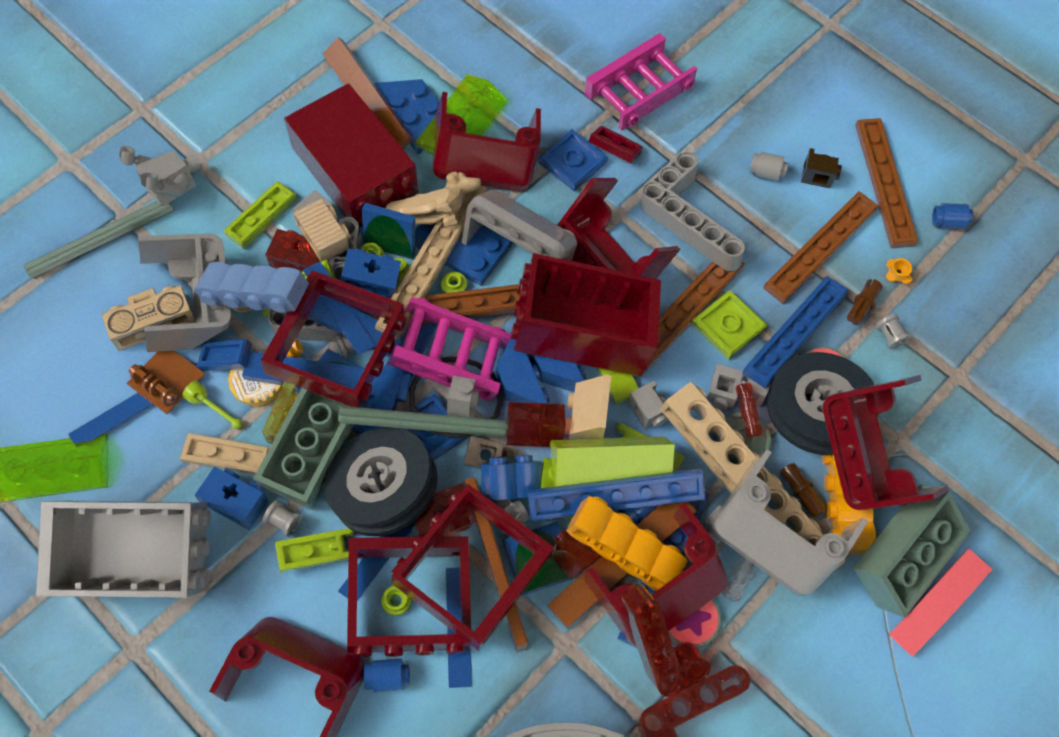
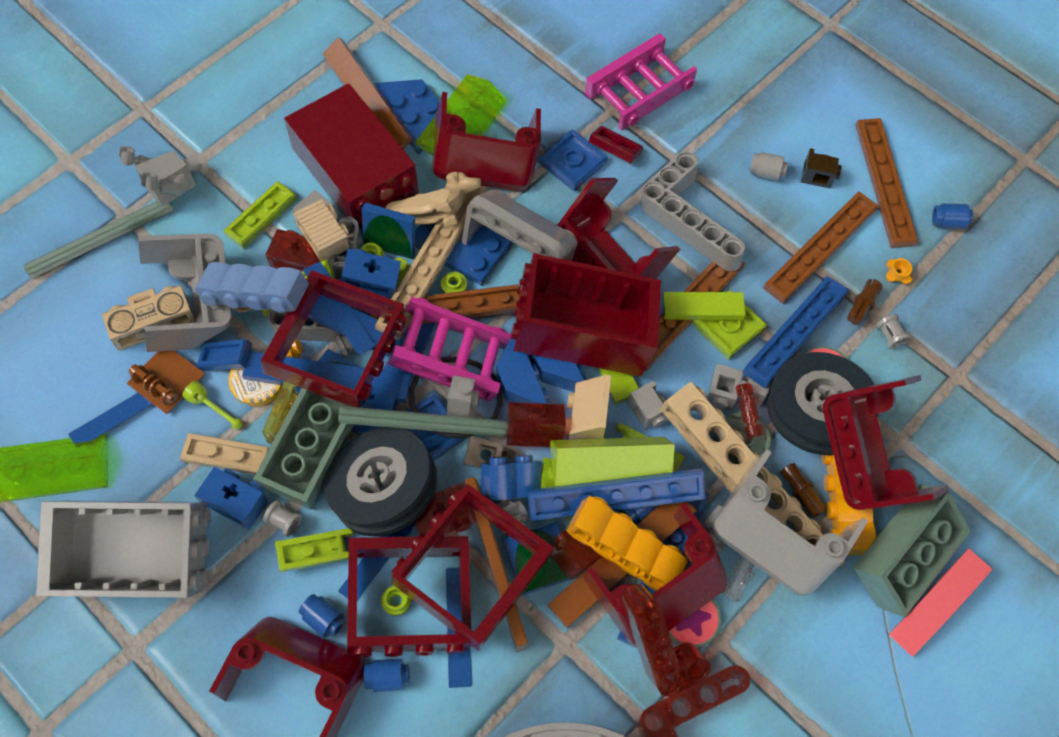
none -> blue brick [299,594,345,638]
none -> lime tile [663,292,745,320]

